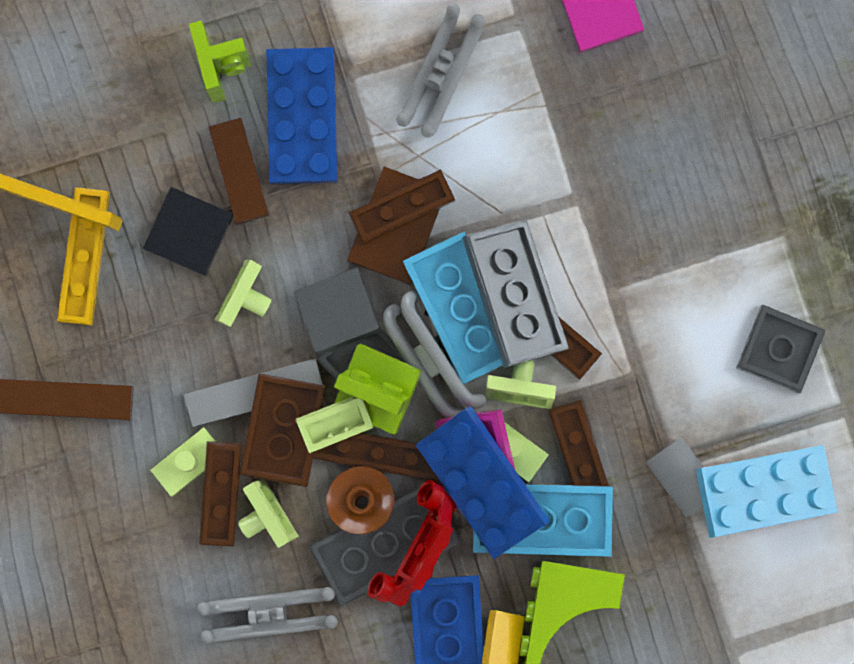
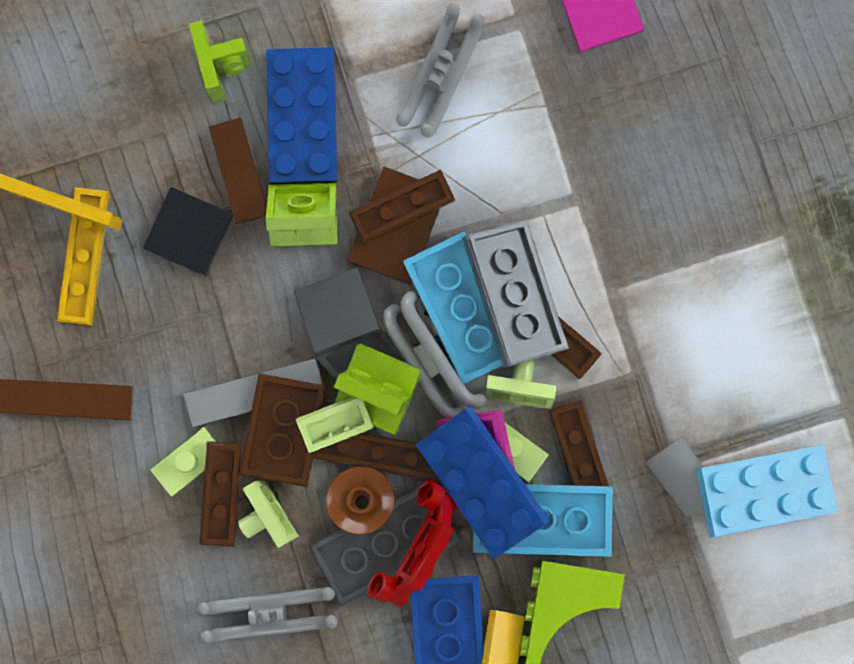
yellowish green tile [214,260,271,327] -> none
dark grey tile [736,304,826,394] -> none
none -> lime bracket [266,183,338,246]

